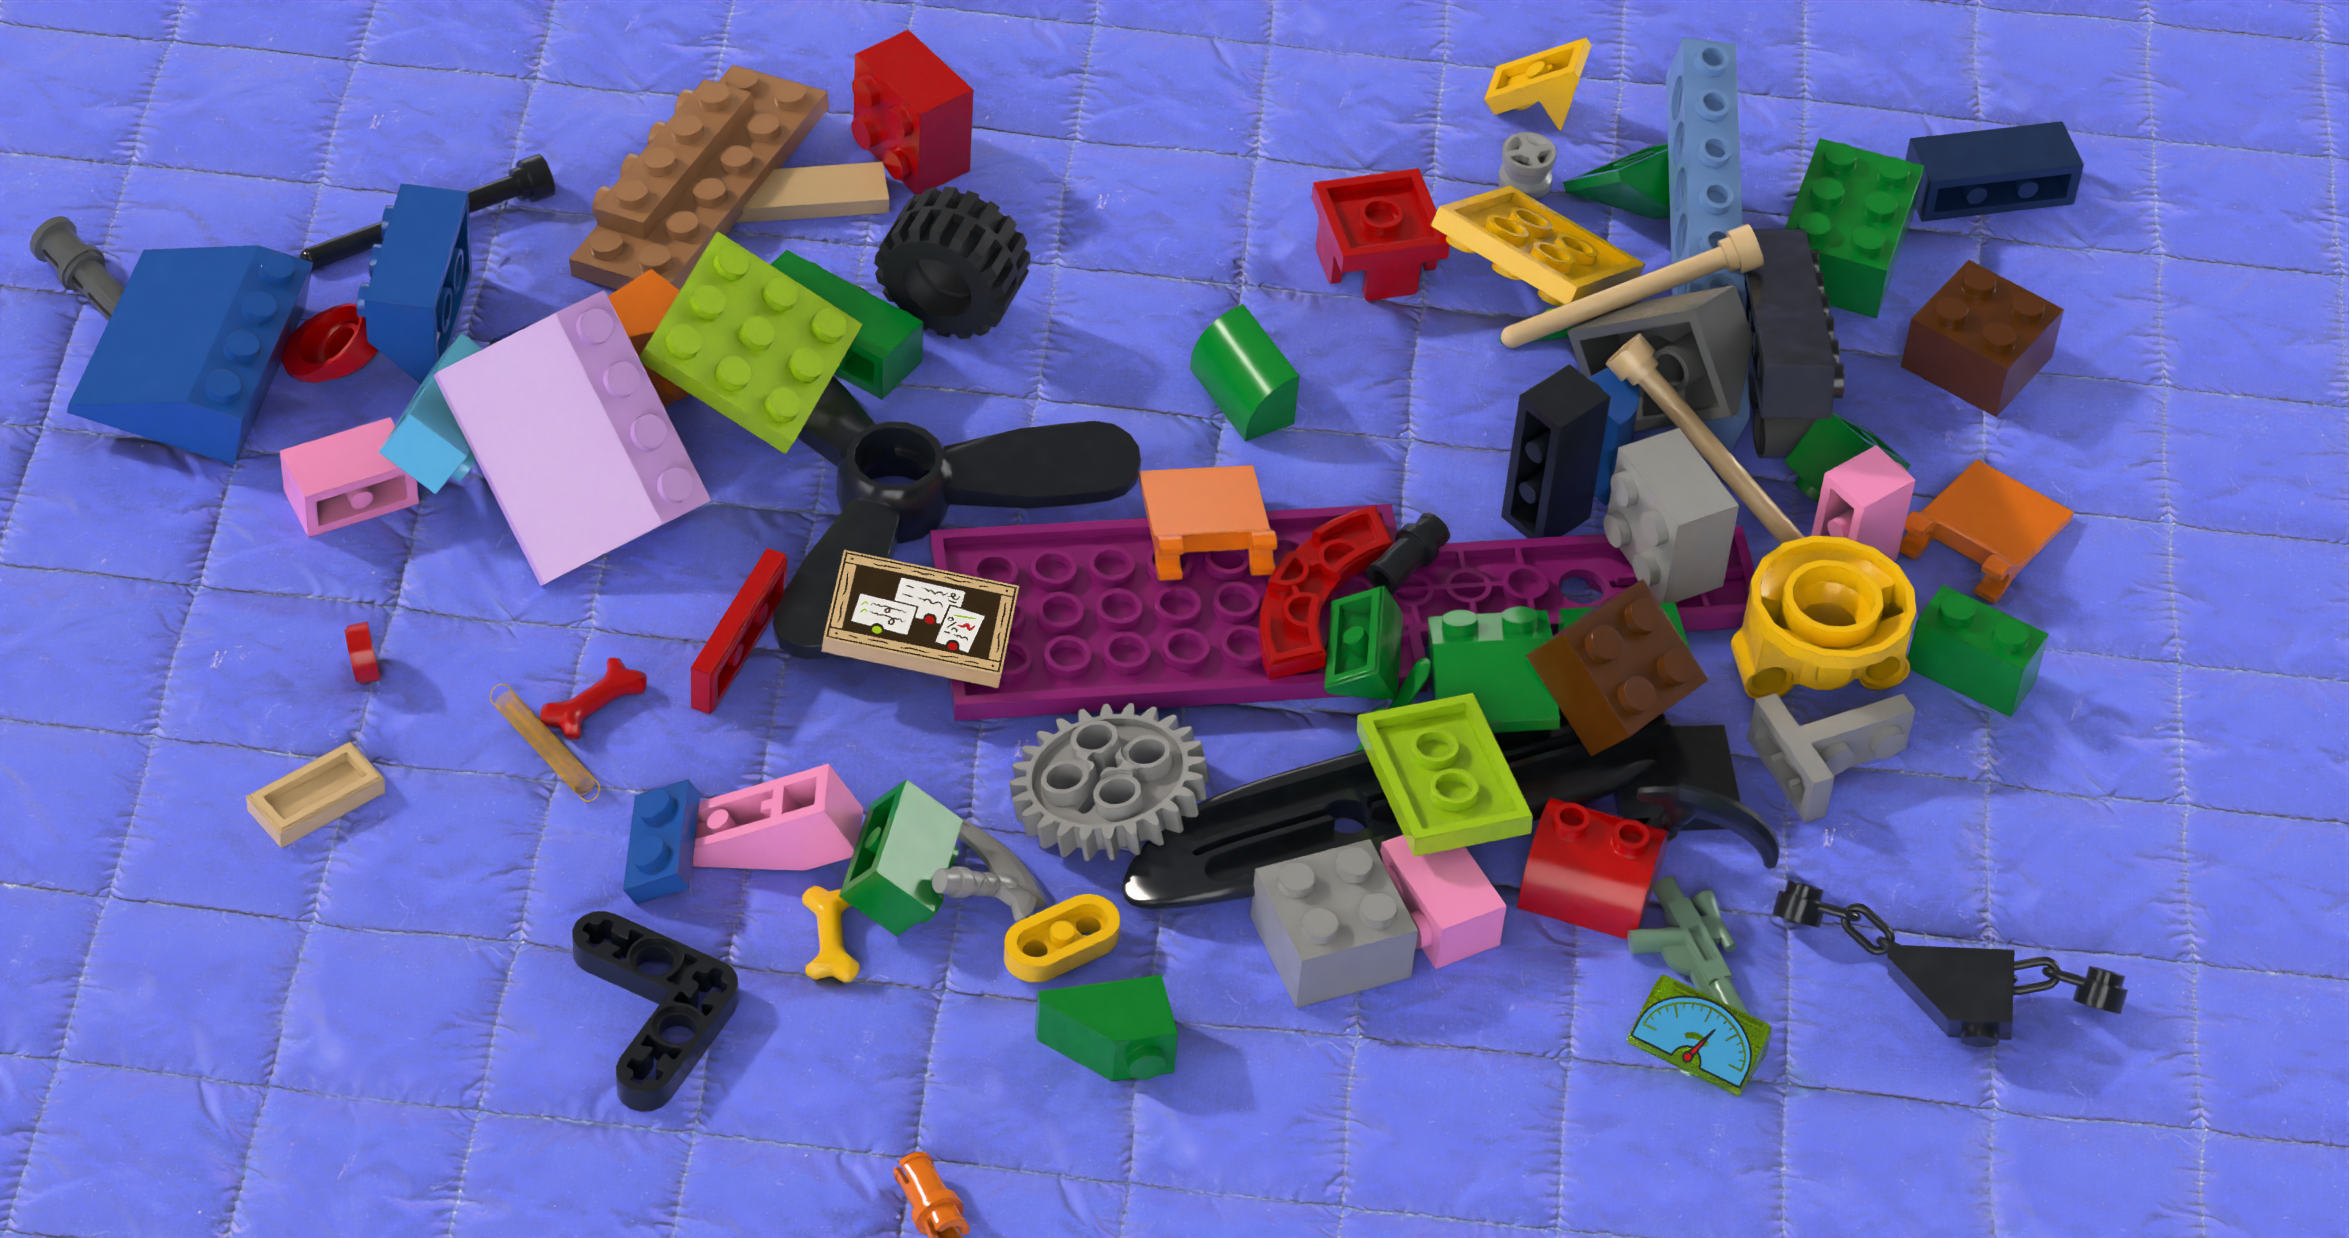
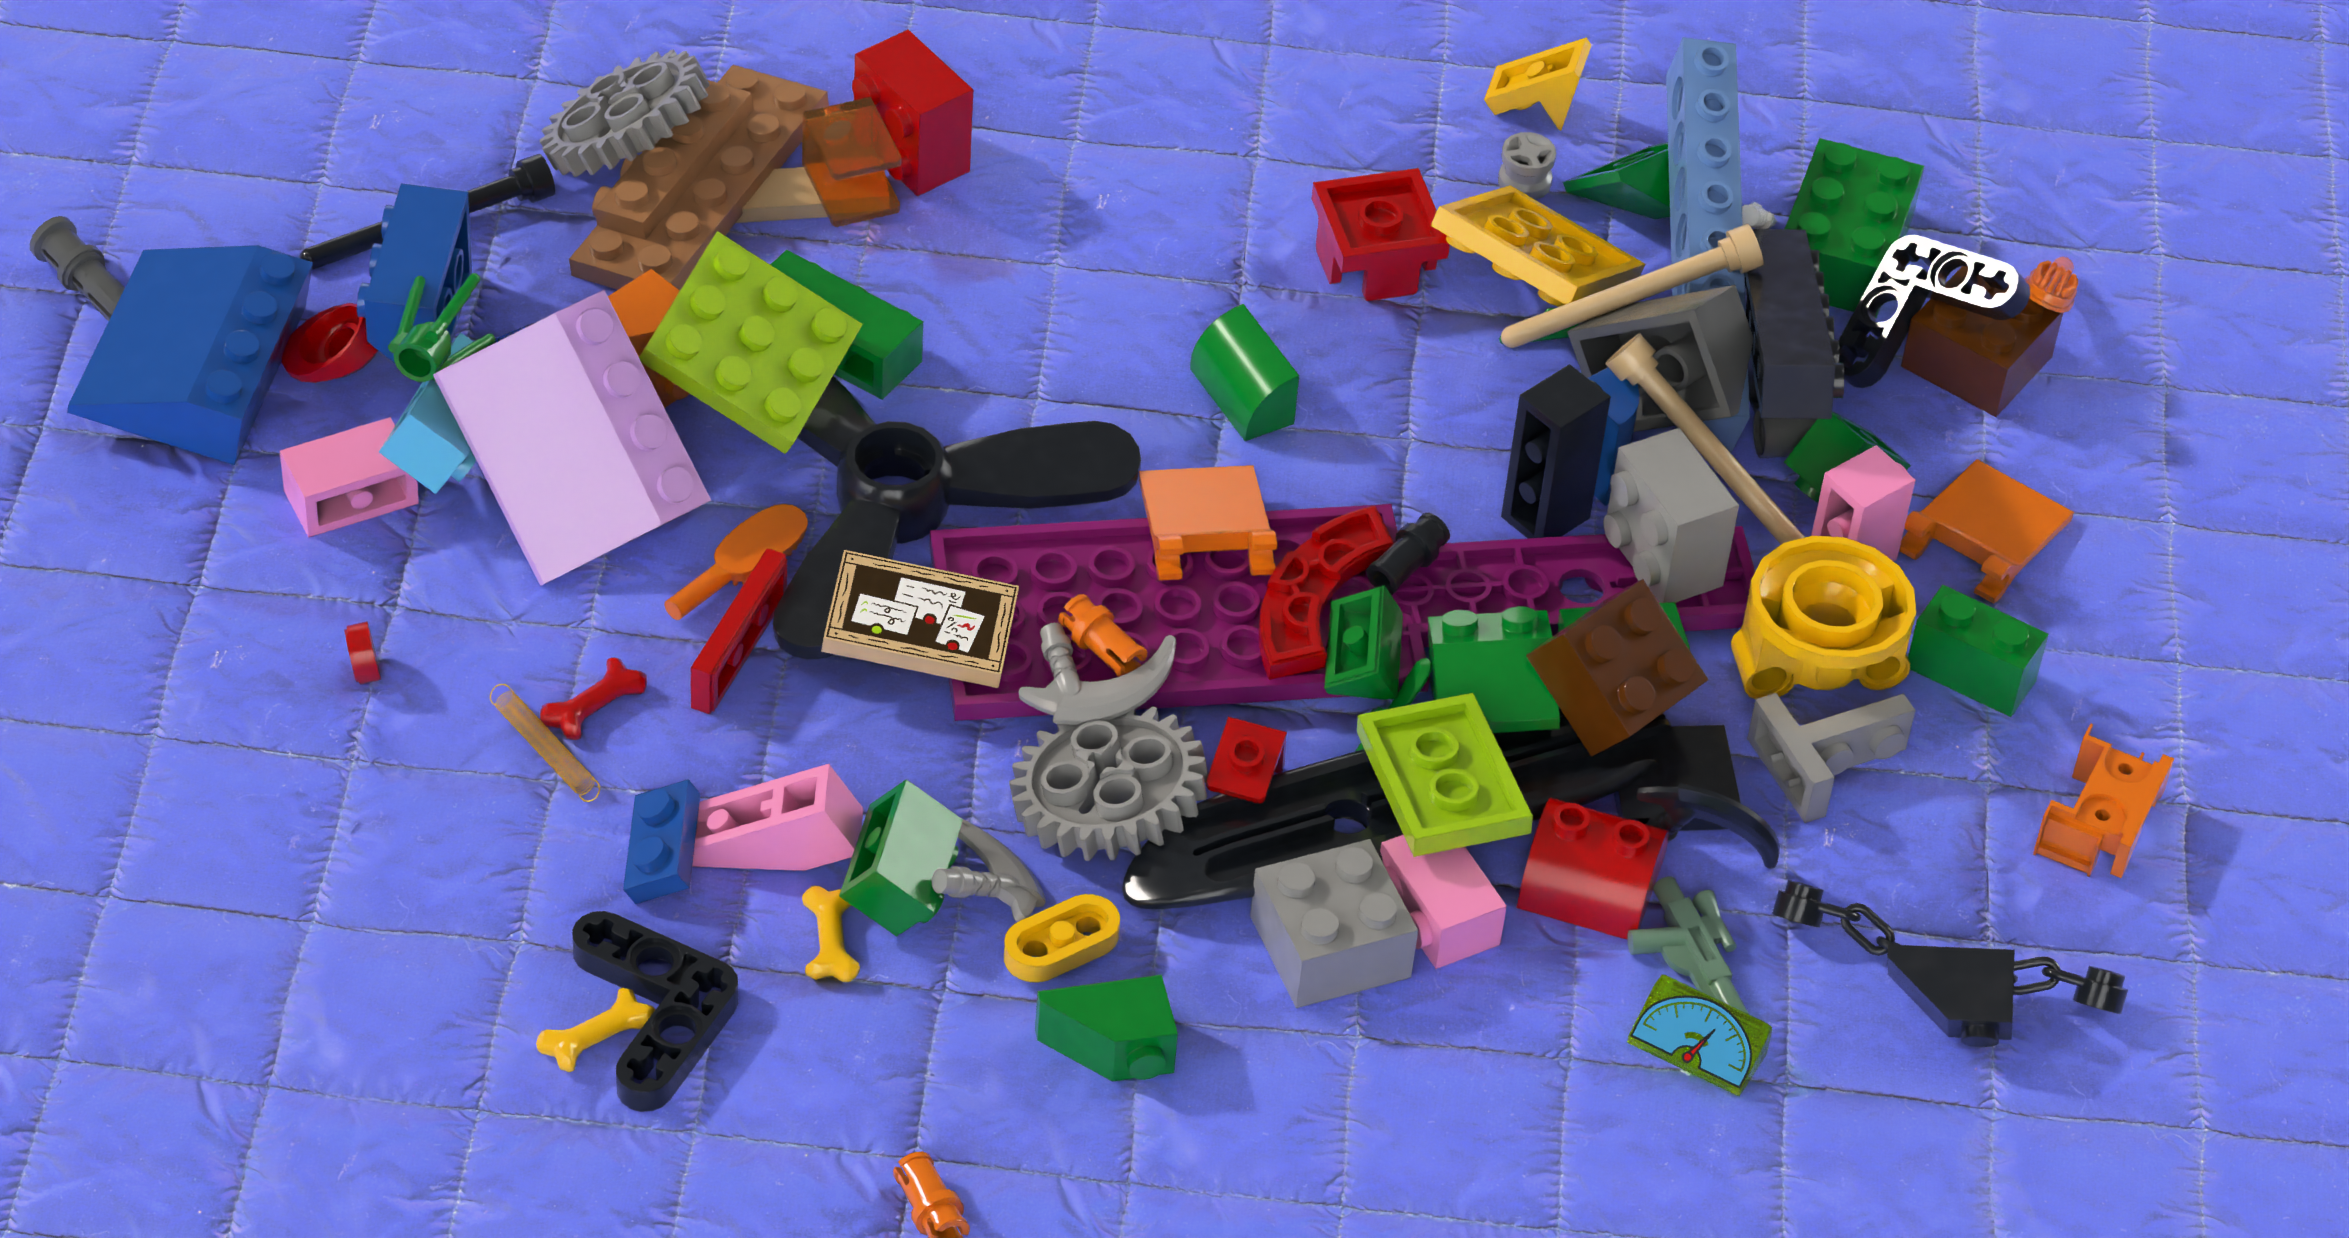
tan tile [246,742,385,848] -> none
black tyre [874,186,1031,339] -> none
dark blue brick [1905,121,2084,222] -> none
none -> green plant [388,273,495,383]
none -> yellow piece [536,988,655,1072]
none -> light grey gear [540,50,710,177]
none -> orange piece [664,504,808,620]
none -> clear orange piece [802,97,901,227]
none -> light grey piece [1019,623,1176,725]
none -> orange pin [1058,594,1148,677]
none -> red bracket [1206,716,1287,804]
none -> white piece [1742,202,1777,229]
none -> black beam [1838,235,2030,388]
none -> orange piece [2025,257,2078,313]
none -> orange piece [2033,723,2174,878]

